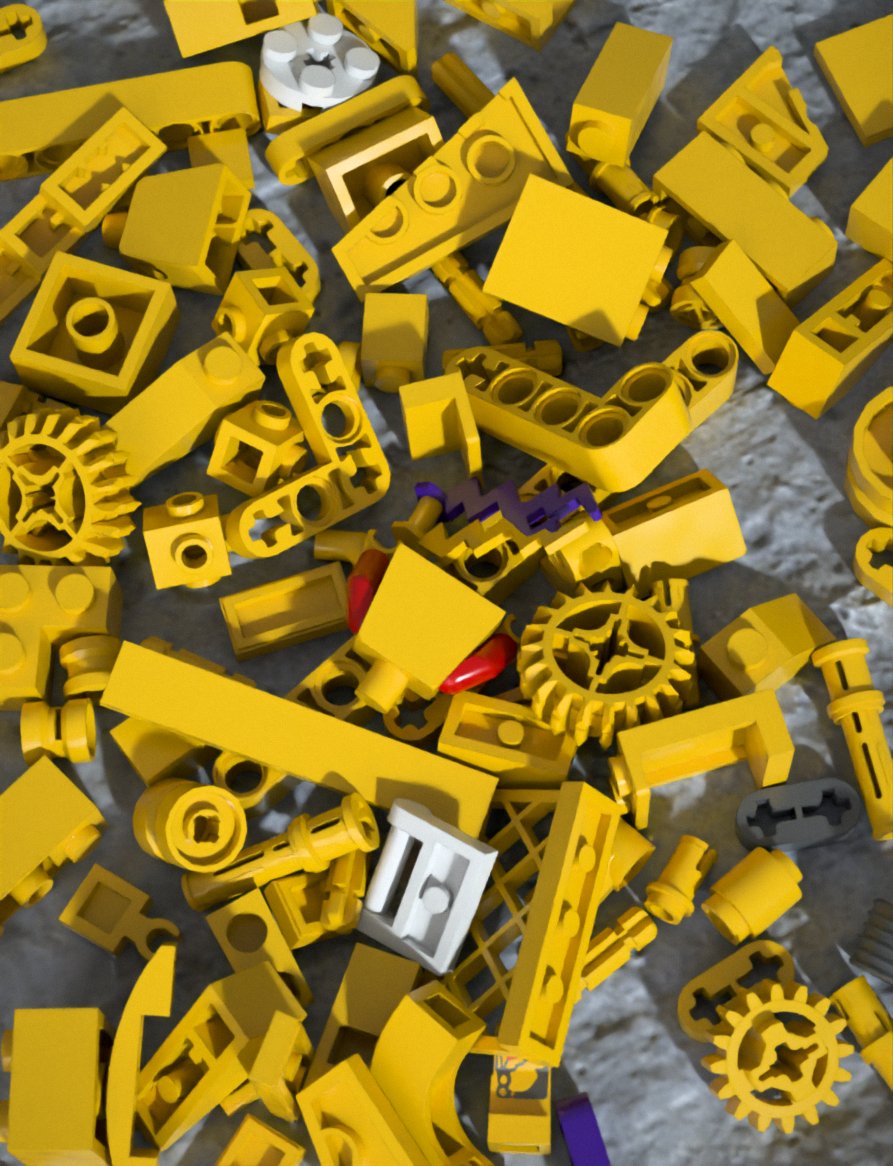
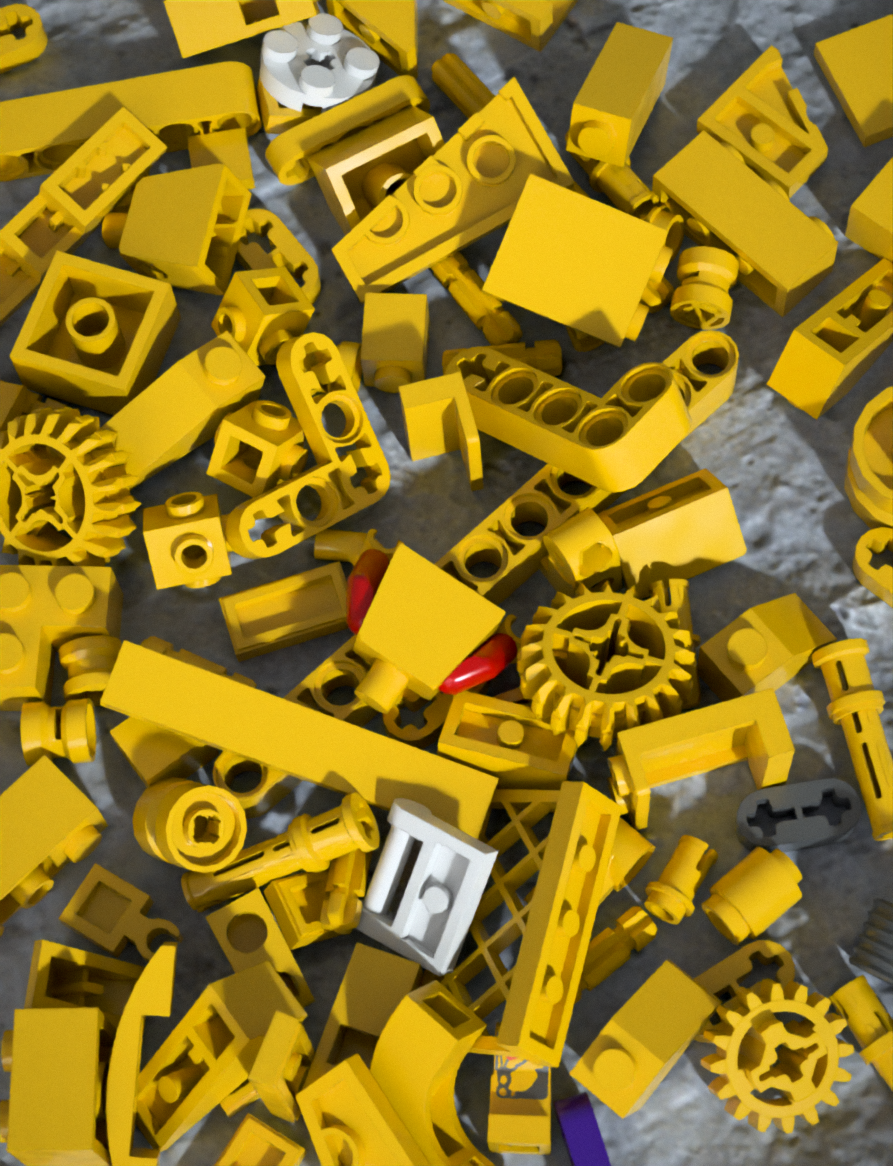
piece [391,476,602,566] -> none
yellow tile [689,239,801,375] -> none
none -> yellow slope [24,939,146,1035]
none -> yellow slope [569,959,722,1119]

